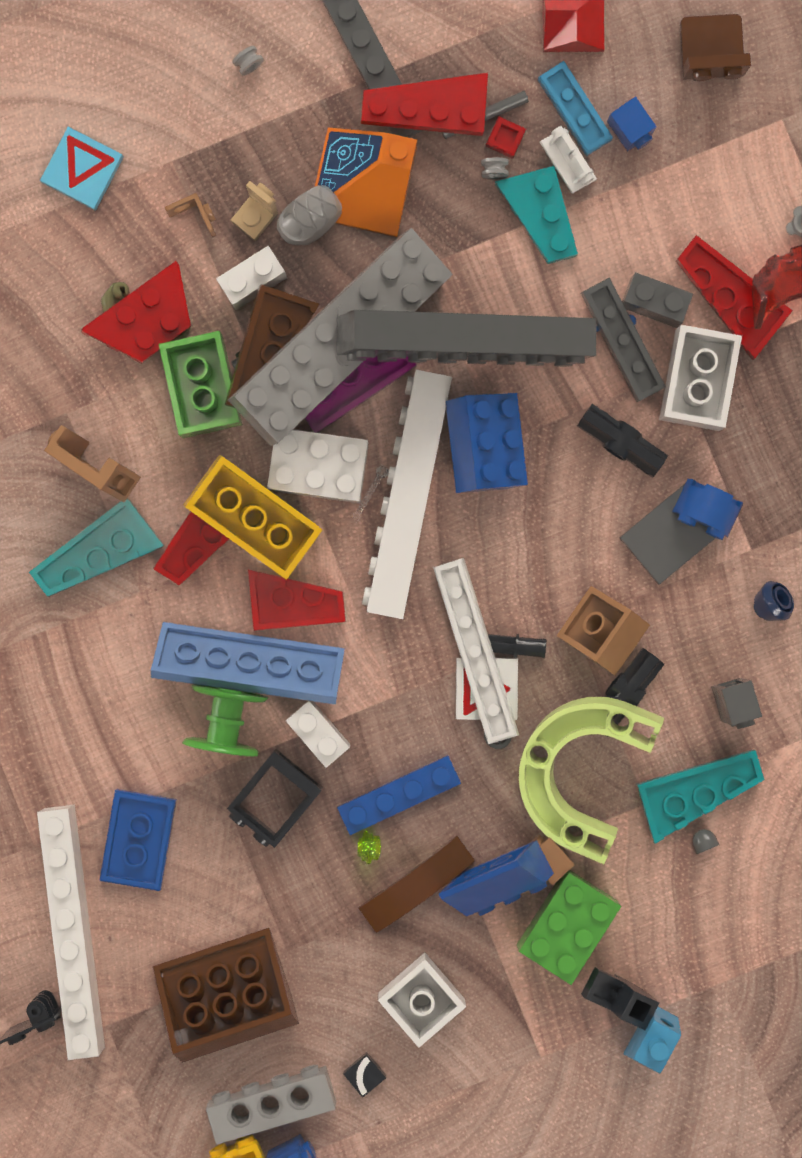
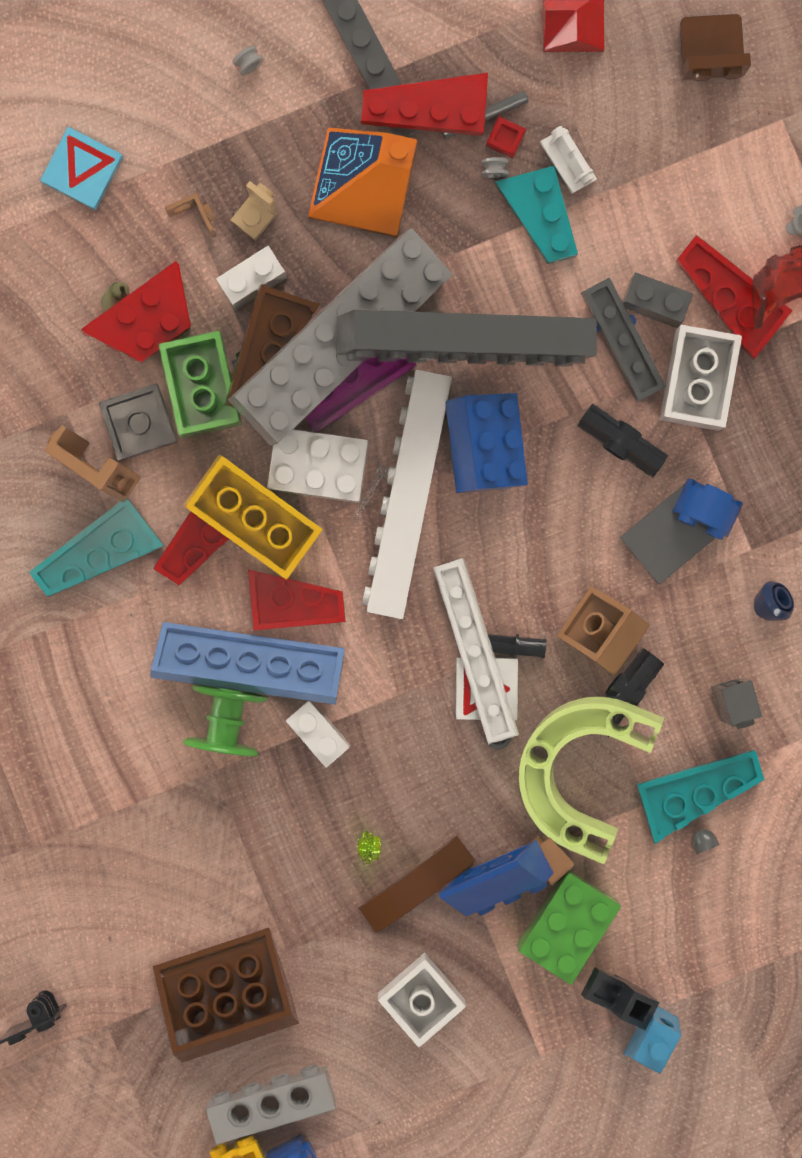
white brick [37,804,105,1060] -> none
blue tile [99,789,177,891] -> none
black window [227,749,323,848] -> none
light grey piece [277,185,342,245] -> none
blue plate [337,755,461,835] -> none
black tile [343,1052,386,1098] -> none
dark azure tile [538,61,613,157] -> none
blue brick [607,96,657,152] -> none
none -> plate [99,383,177,462]

